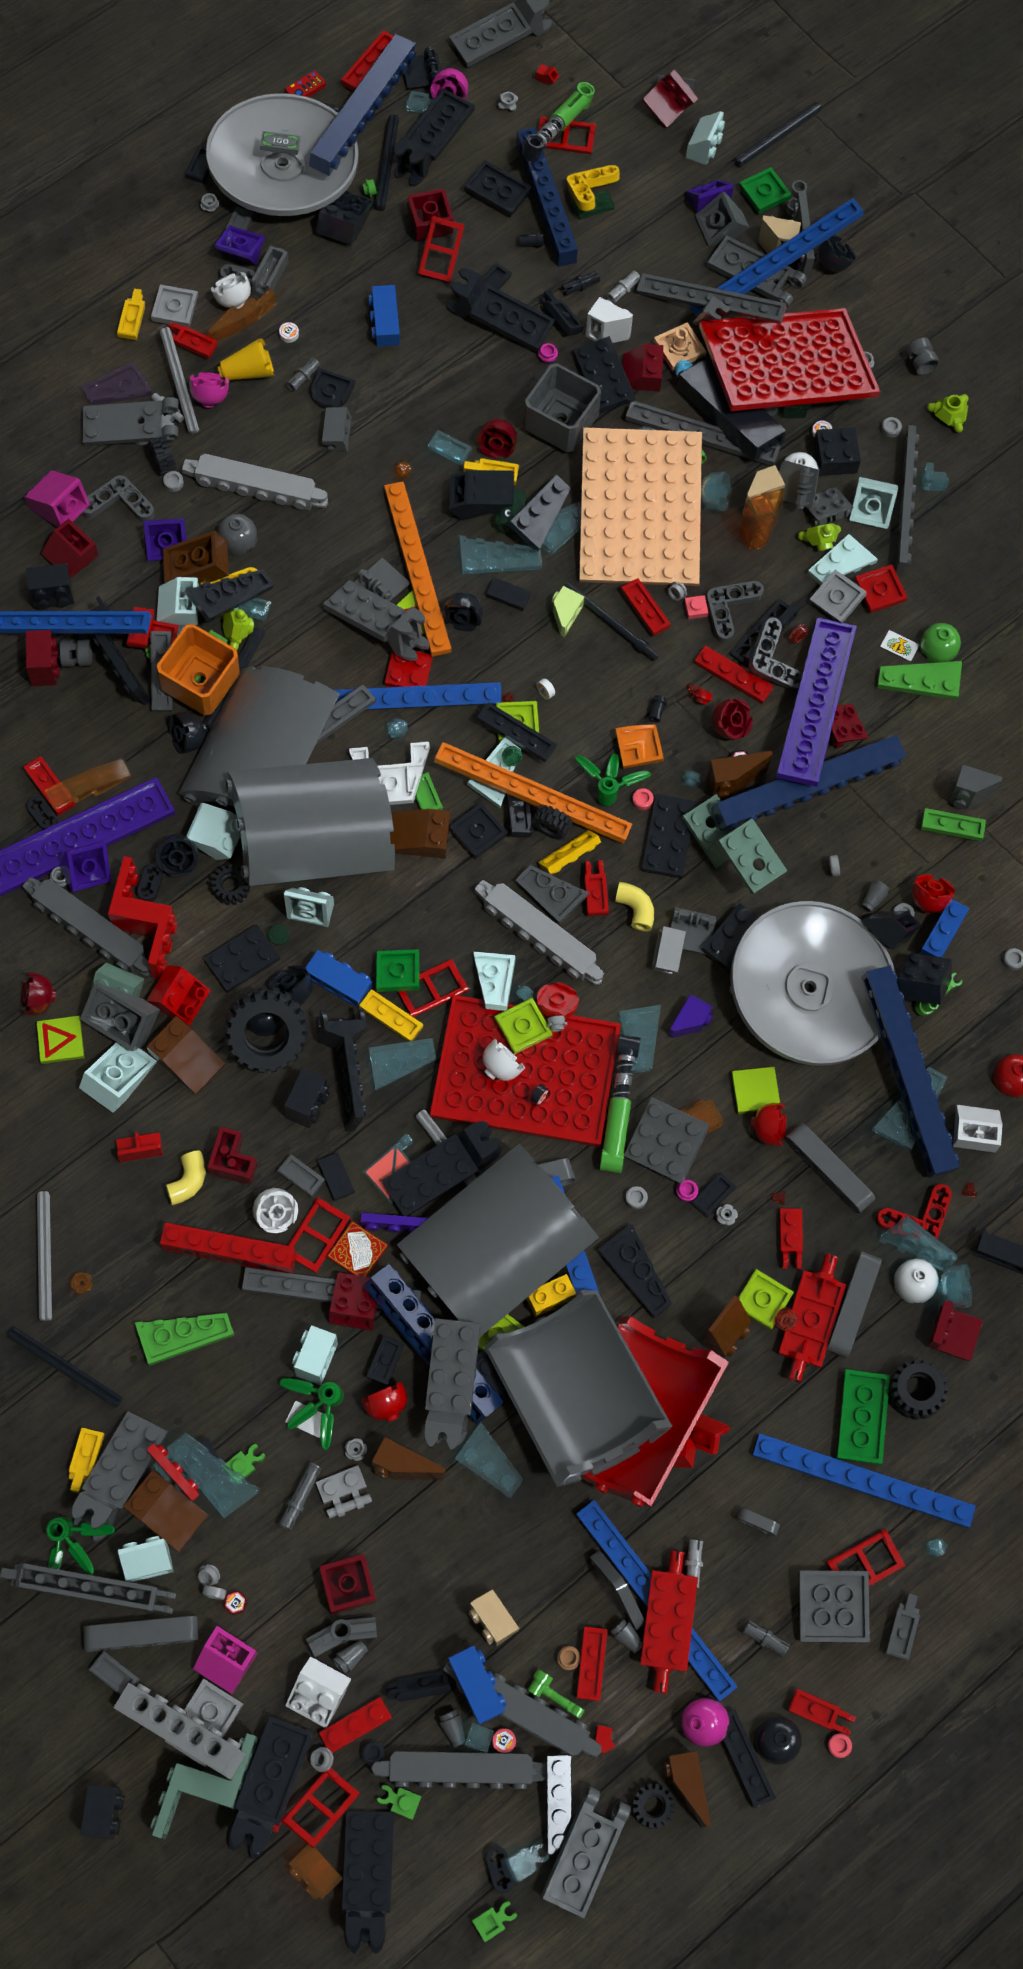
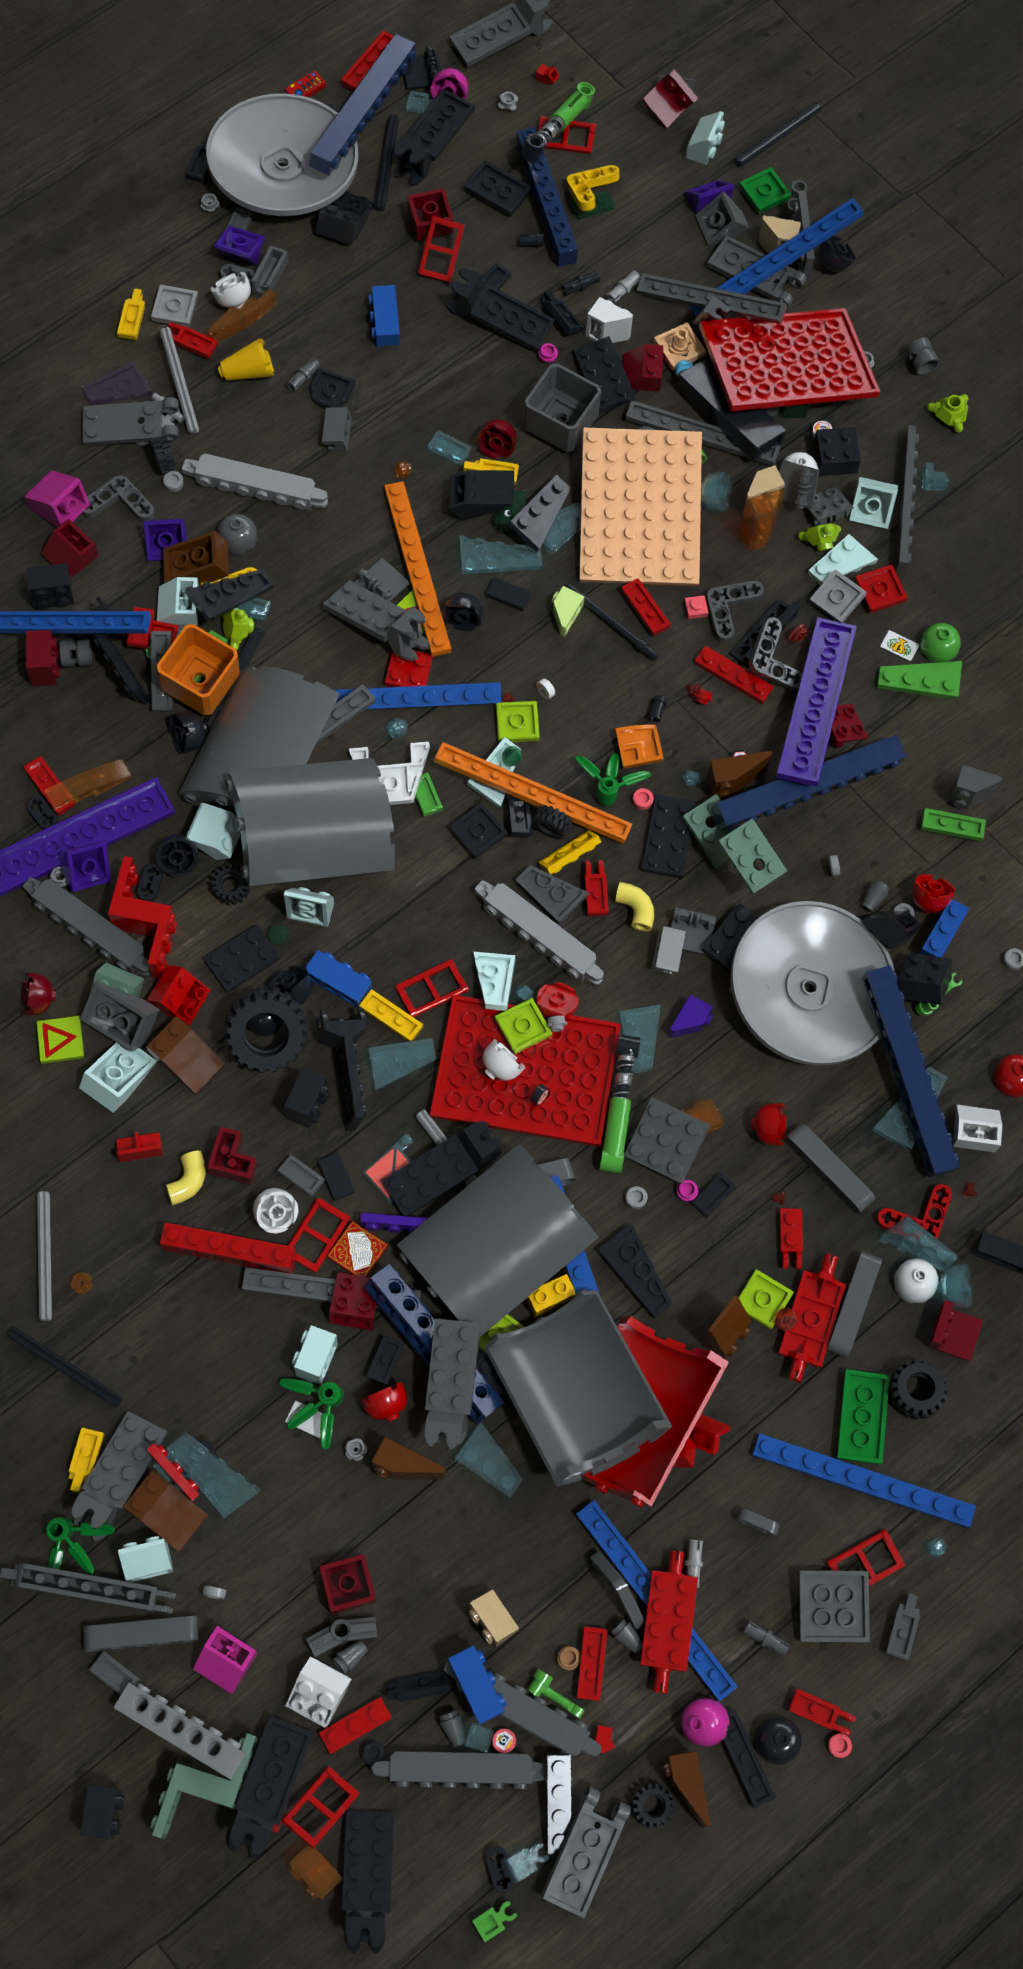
bright green wing [135,1313,235,1366] -> none
light grey plate [165,1679,244,1767] -> none
dark pink cylinder [189,372,229,408] -> none
light grey plate [198,1564,220,1586] -> none
bright green plate [223,1444,266,1484] -> none
tile [224,1591,247,1615] -> none
dark grey tile [260,131,300,155] -> none
dark grey pin [278,1462,322,1531] -> none
tile [279,322,299,343] -> none
light grey plate [310,1747,333,1772] -> none
light grey plate [316,1466,372,1519] -> none
bright green plate [362,179,377,198] -> none
green plate [376,949,420,992] -> none
bright green plate [377,1785,421,1820] -> none
reddish brown slope [390,809,450,859] -> none
black plate [477,702,557,762] -> none
light grey plate [668,581,687,601] -> none
dark red cylinder [712,699,753,740] -> none
light grey plate [716,1204,738,1225] -> none
lime tile [731,1067,780,1114] -> none
light grey tile [881,417,902,438] -> none

